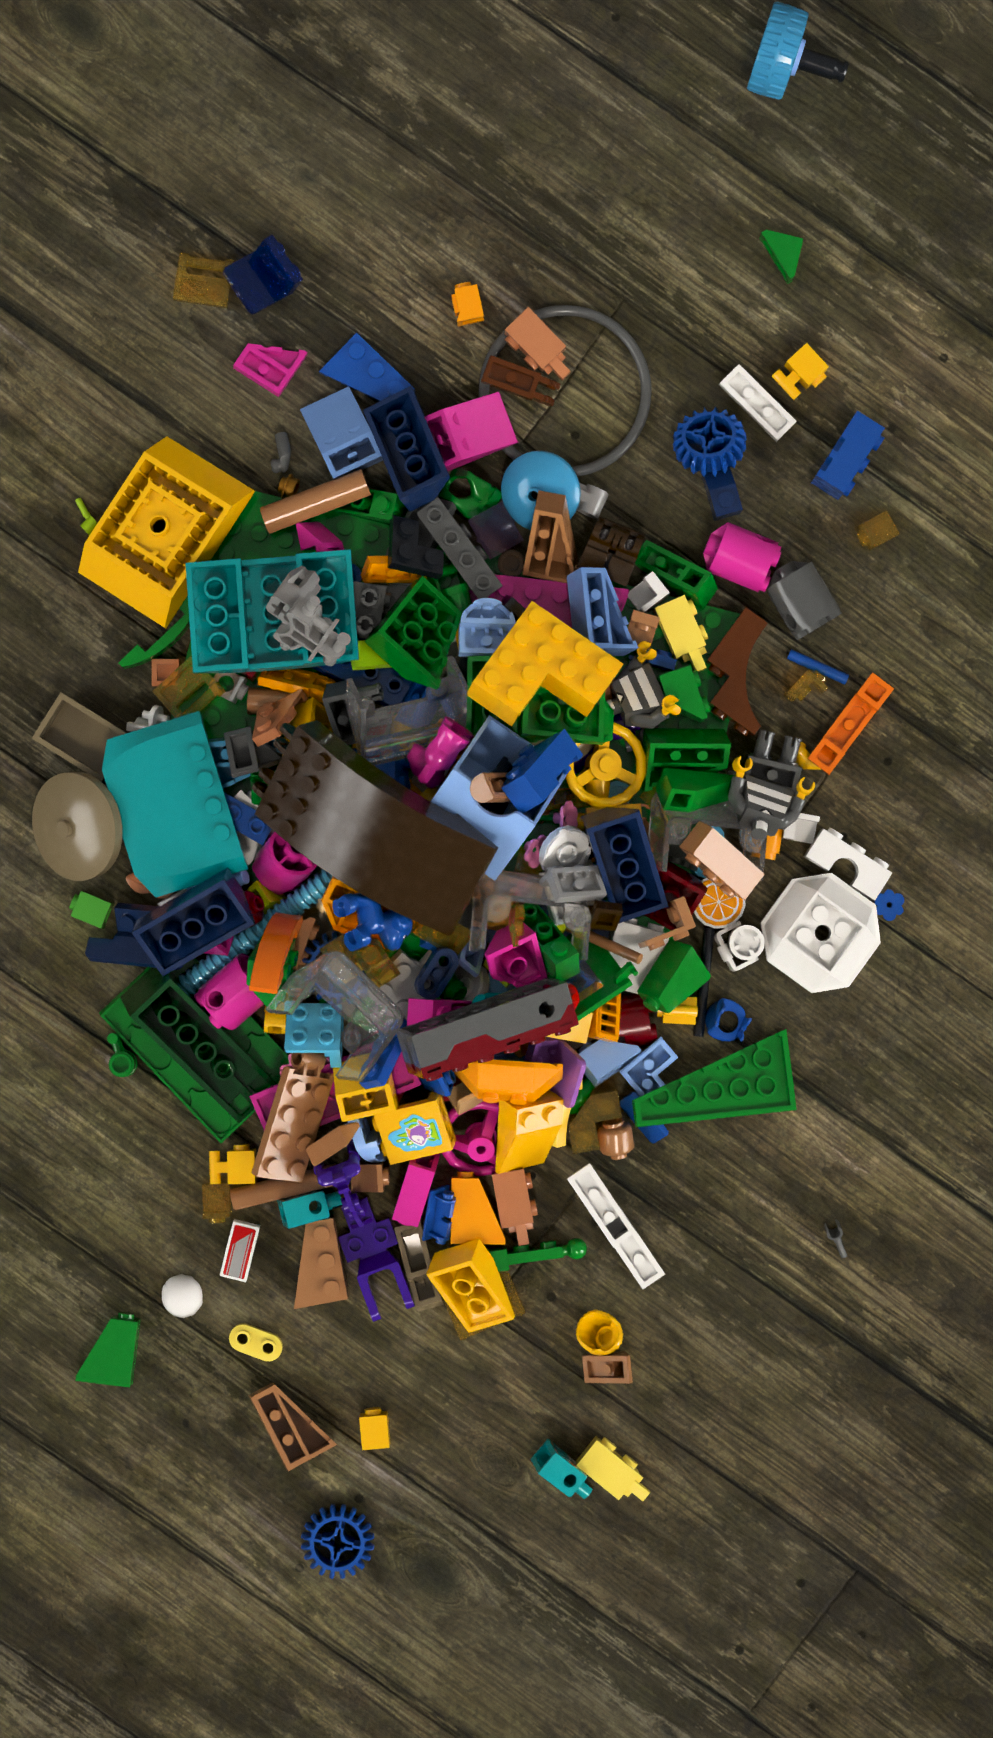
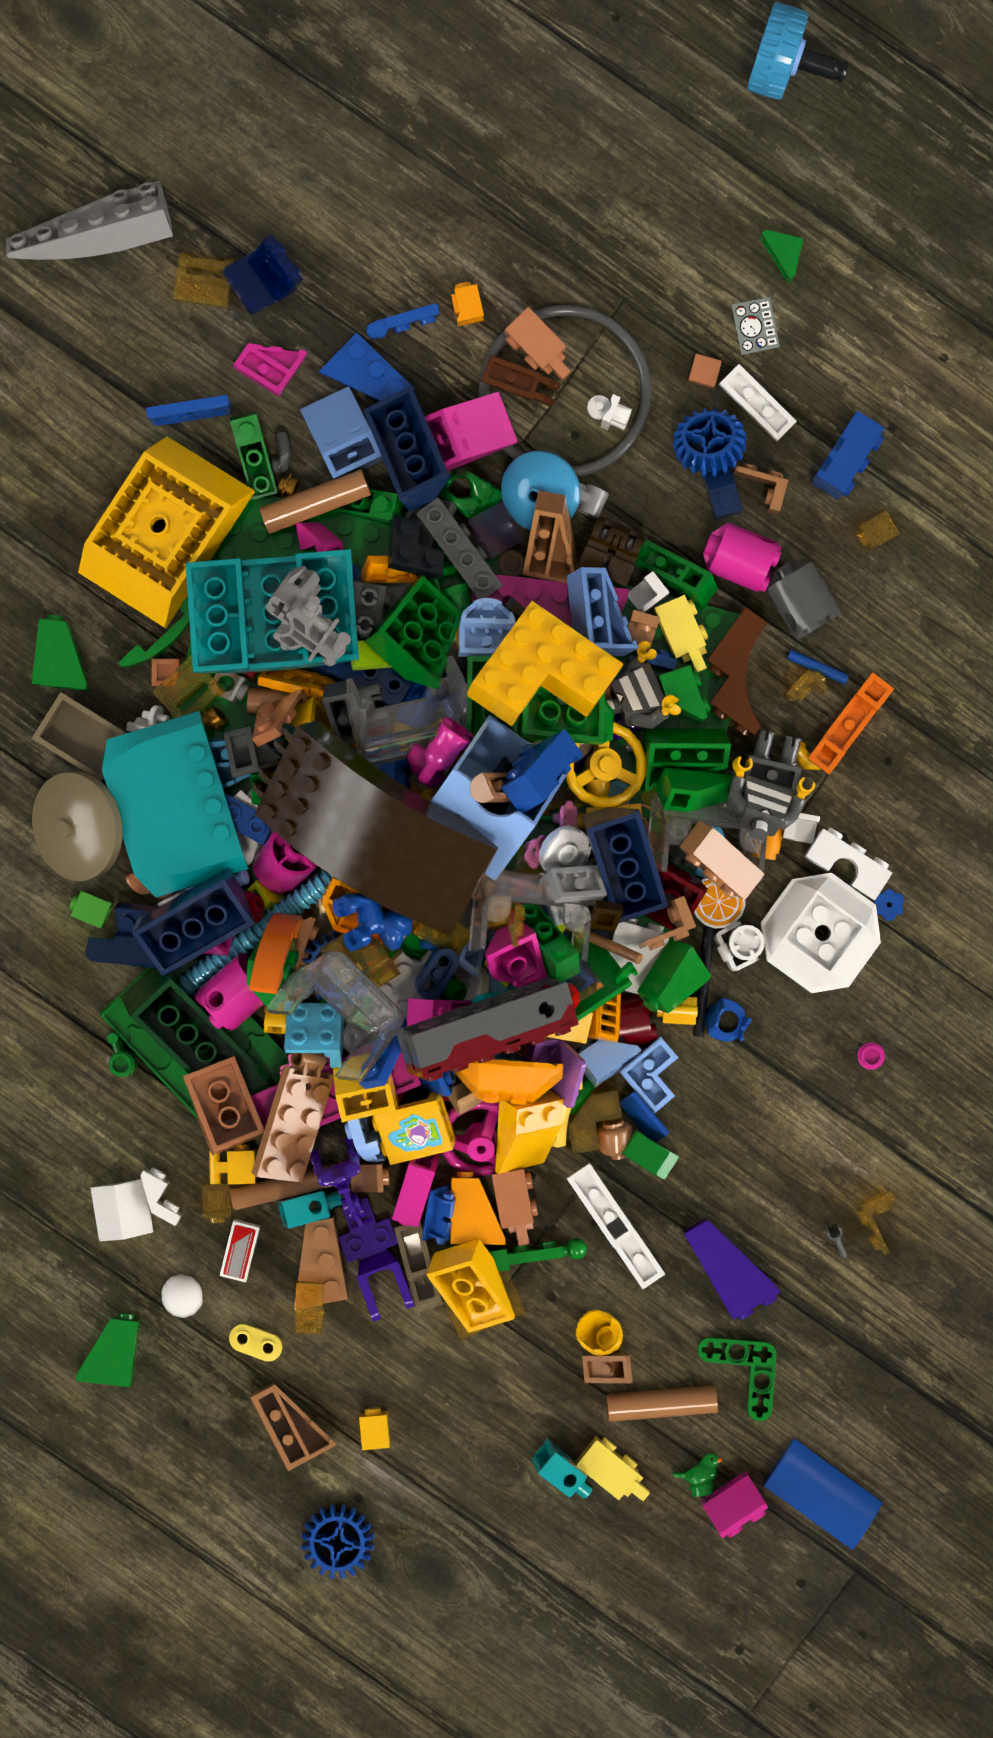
lime hand [75,498,98,535] -> none
medium nougat slope [306,1122,360,1166] -> none
green wing [632,1029,797,1128] -> none
yellow brick [772,343,829,400] -> none
none -> light grey wedge [6,181,173,260]
none -> green slope [32,615,90,691]
none -> white slope [91,1179,154,1241]
none -> white slope [141,1167,183,1226]
none -> blue tile [146,395,233,427]
none -> nougat slope [183,1056,264,1156]
none -> pearl gold plate [202,706,227,731]
none -> green slope [230,410,278,500]
none -> clear yellow bracket [294,1281,324,1335]
none -> blue hinge [366,303,440,340]
none -> white hips [587,394,632,430]
none -> medium nougat brick [606,1385,718,1422]
none -> green slope [621,1130,679,1180]
none -> green animal [673,1452,722,1497]
none -> dark purple slope [683,1218,781,1320]
none -> nougat tile [688,354,722,389]
none -> green beam [697,1336,777,1421]
none -> dark pink slope [700,1471,768,1538]
none -> sticker [731,297,780,355]
none -> medium nougat bracket [733,463,789,515]
none -> blue slope [762,1438,883,1550]
none -> dark pink plate [857,1042,885,1070]
none -> clear yellow bracket [857,1190,896,1255]

